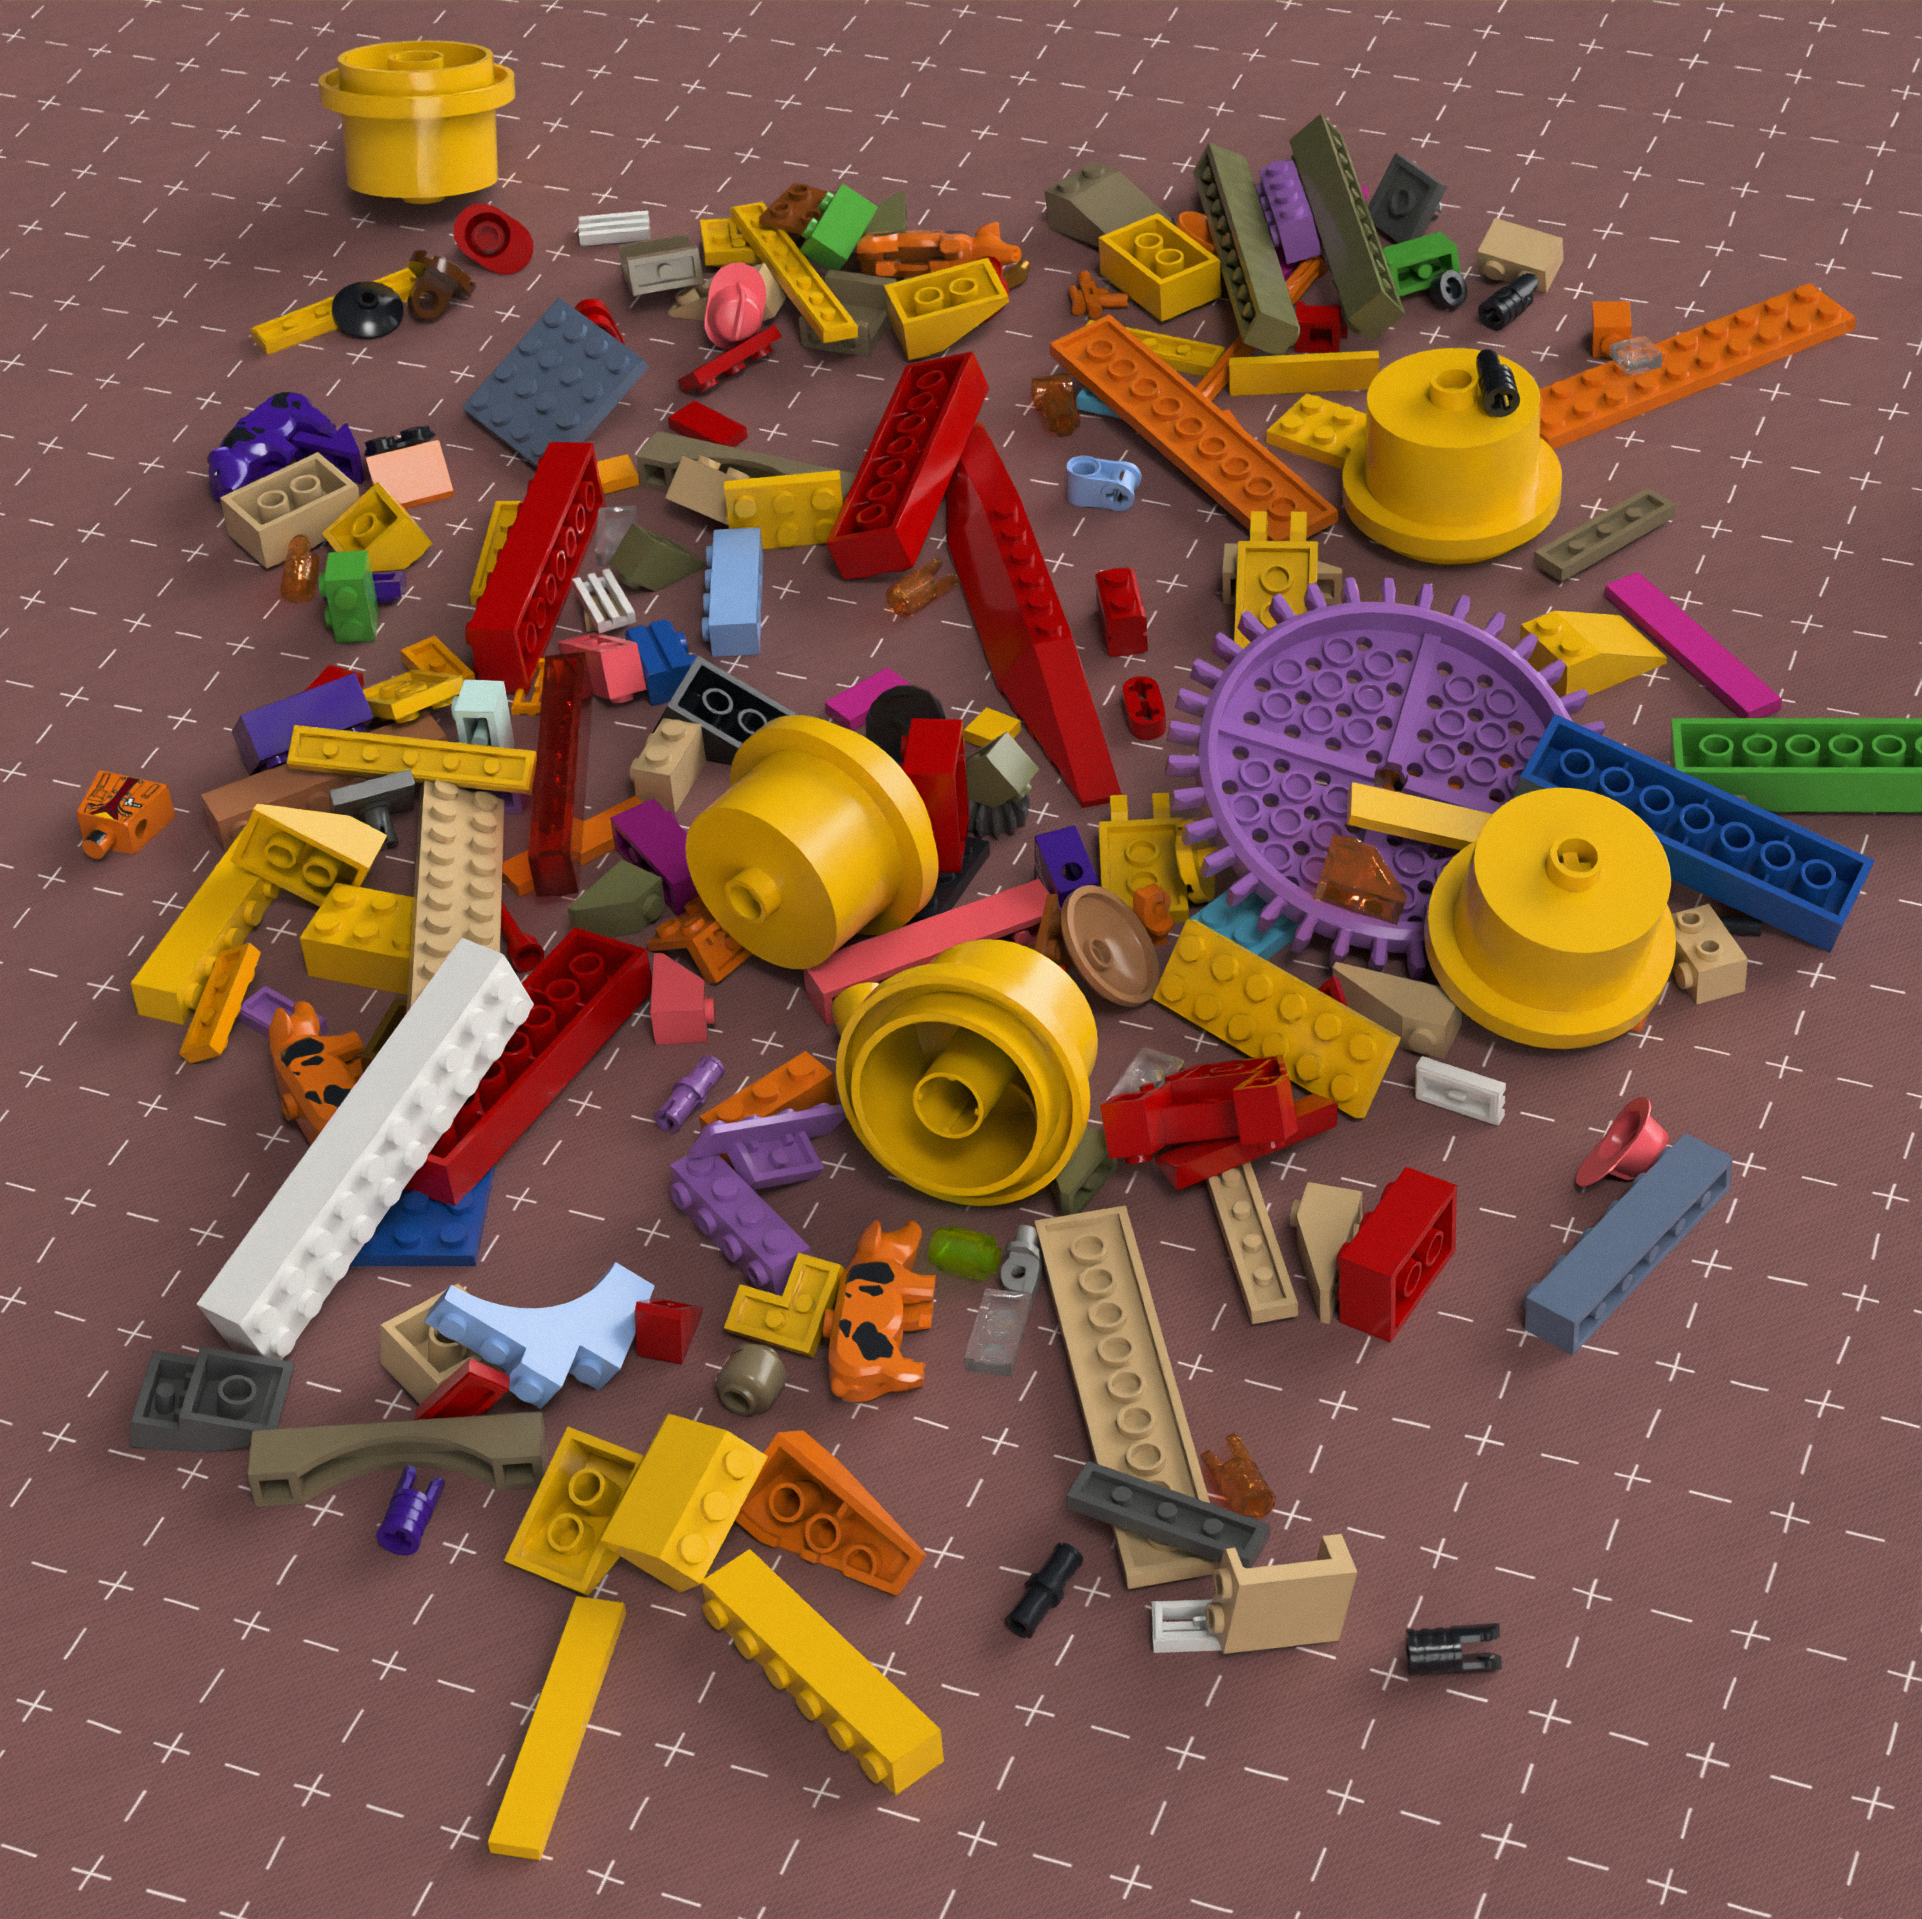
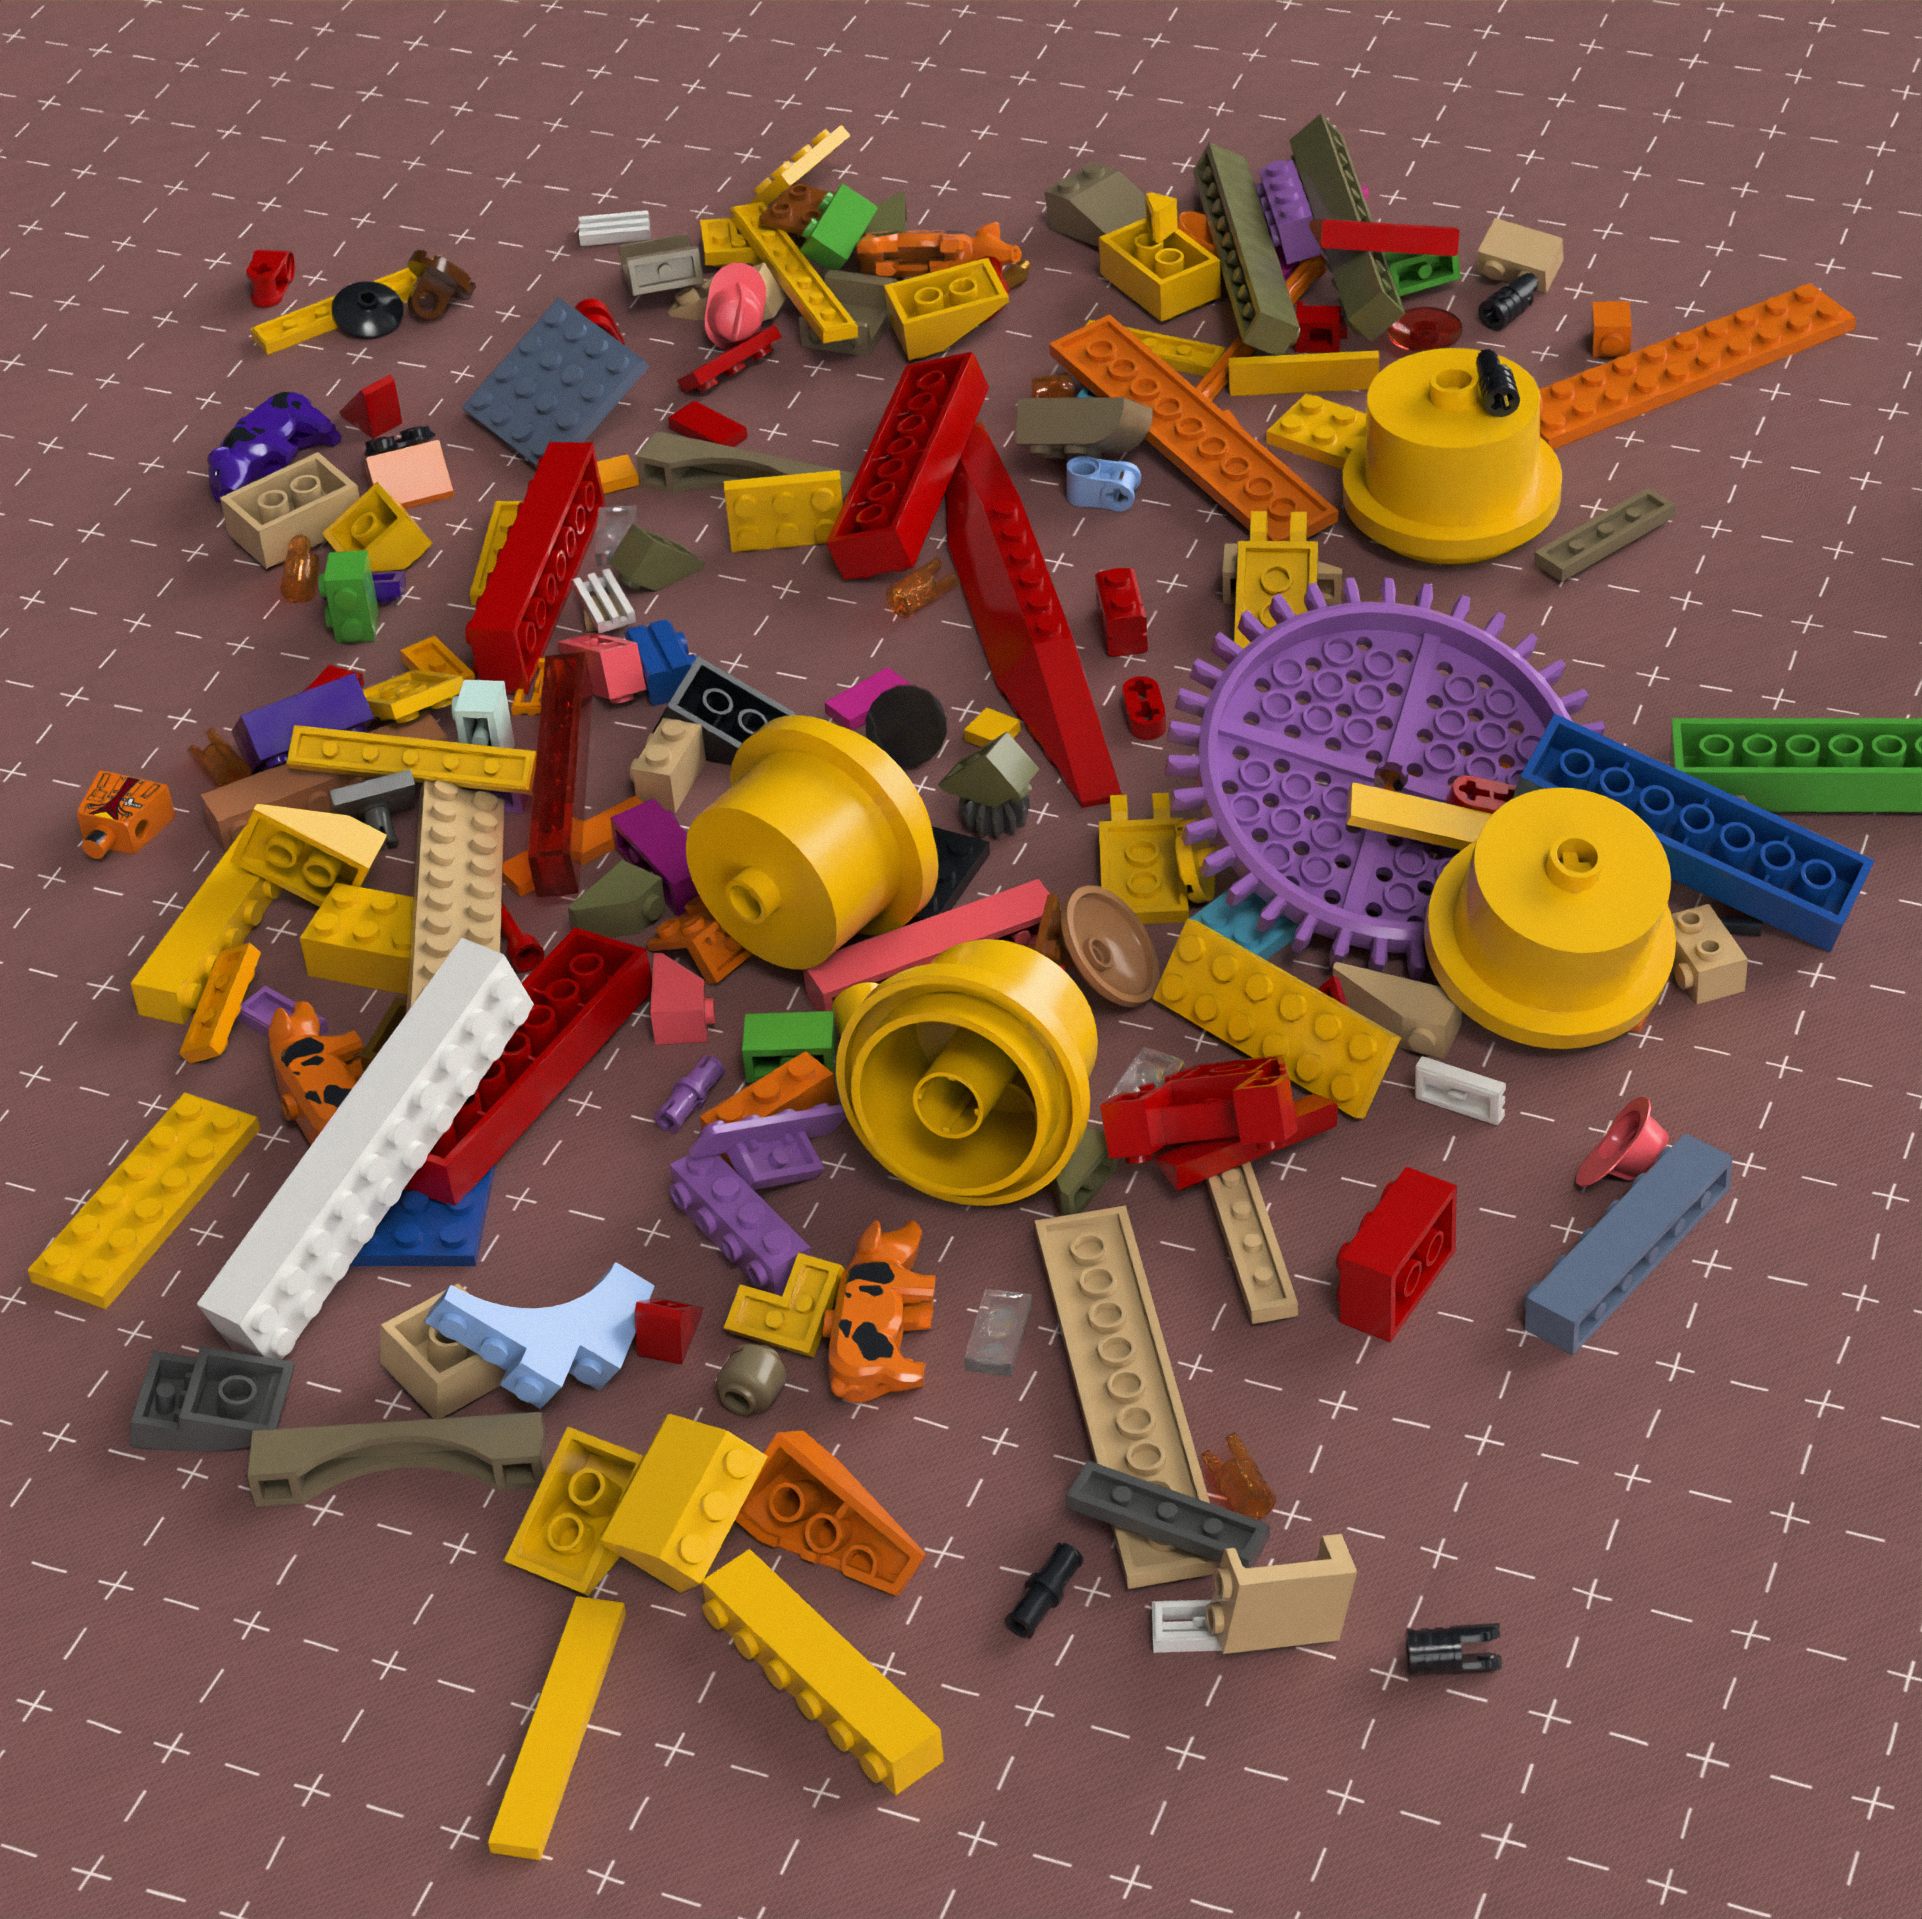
dark purple slope [291,423,365,484] -> none
yellow piece [318,41,515,204] -> none
dark purple hinge [376,1465,445,1555] -> none
red tile [415,1358,510,1420] -> none
red piece [454,204,534,275] -> none
tan brick [665,455,750,525] -> none
light blue brick [702,527,764,657] -> none
red piece [897,718,970,873] -> none
clear neon green brick [928,1225,1002,1281] -> none
light grey piece [1001,1225,1042,1302] -> none
dark purple torso [1034,825,1099,910] -> none
orange piece [1068,271,1128,319] -> none
orange piece [1133,883,1174,946] -> none
tan slope [1290,1182,1362,1324] -> none
clear orange slope [1313,834,1407,925] -> none
dark grey tile [1368,153,1448,243] -> none
black tile [1429,270,1467,309] -> none
yellow slope [1520,611,1667,698] -> none
dark pink tile [1605,572,1782,718] -> none
clear plate [1611,335,1662,376] -> none
none -> yellow plate [28,1092,261,1309]
none -> clear orange hinge [187,728,251,787]
none -> red piece [246,250,295,308]
none -> red slope [339,374,403,439]
none -> bright green brick [742,1011,837,1083]
none -> yellow plate [748,125,850,206]
none -> dark tan brick [1015,397,1153,461]
none -> yellow slope [1145,192,1178,243]
none -> red slope [1309,219,1460,256]
none -> clear red dish [1388,307,1462,352]
none -> red beam [1446,775,1517,814]

